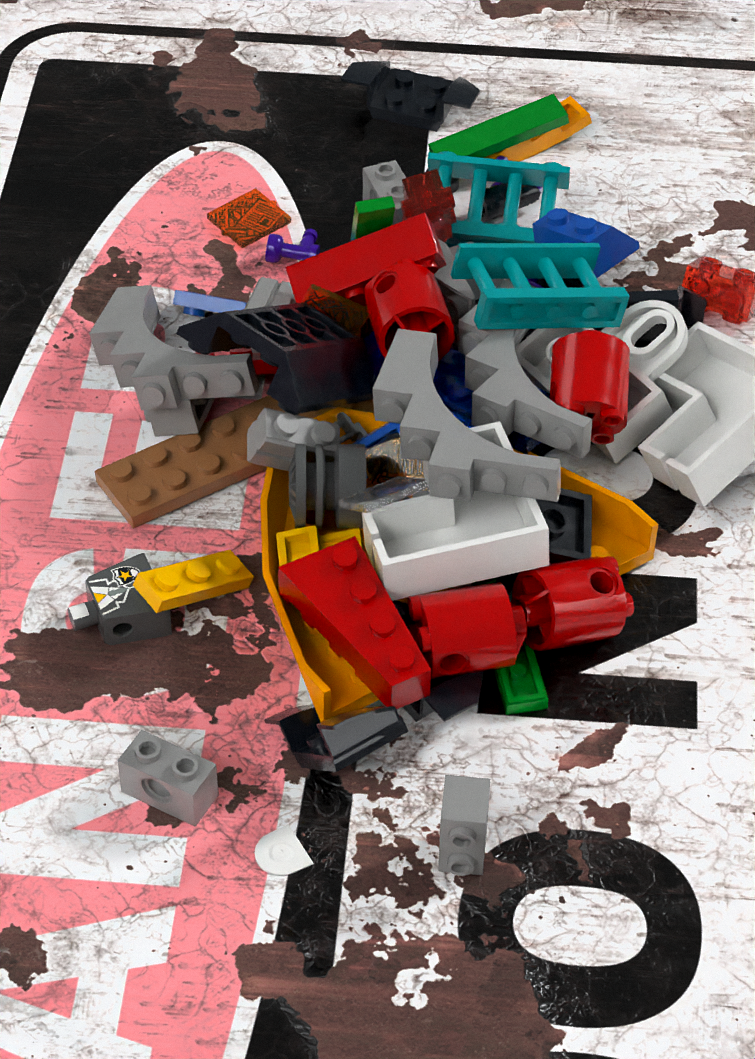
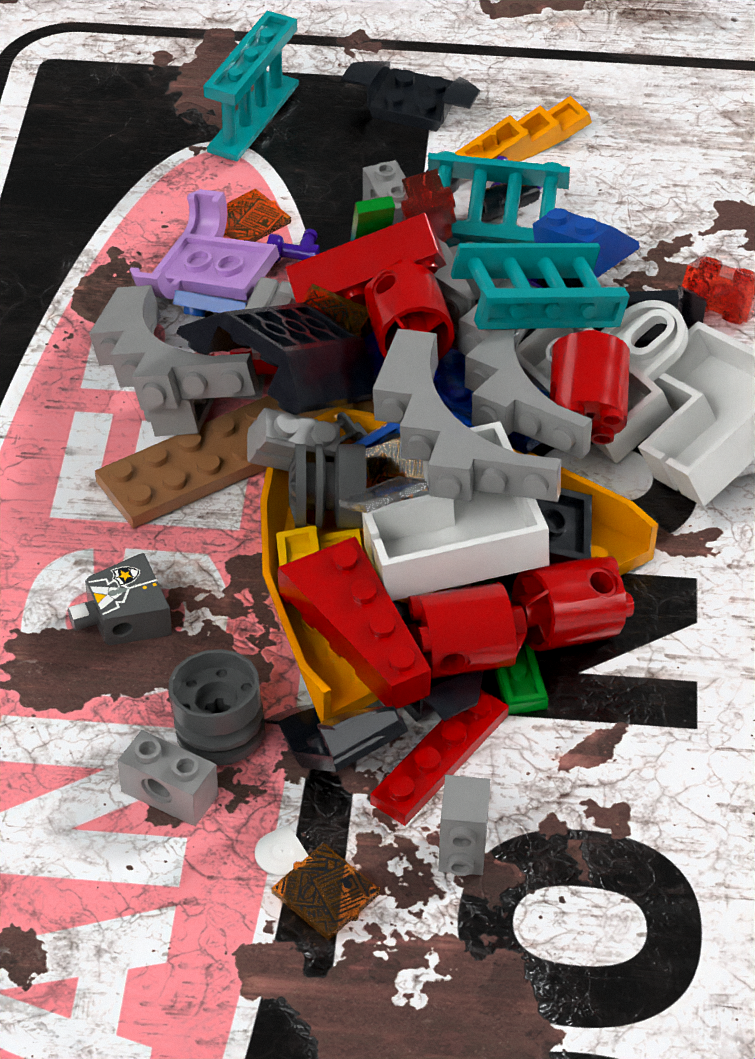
yellow plate [133,550,254,613] -> none
green tile [428,94,569,158] -> none
none -> lavender piece [130,189,280,301]
none -> dark grey wheel [169,649,265,766]
none -> teal fence [203,10,299,162]
none -> clear orange piece [271,843,380,941]
none -> red plate [370,689,509,826]

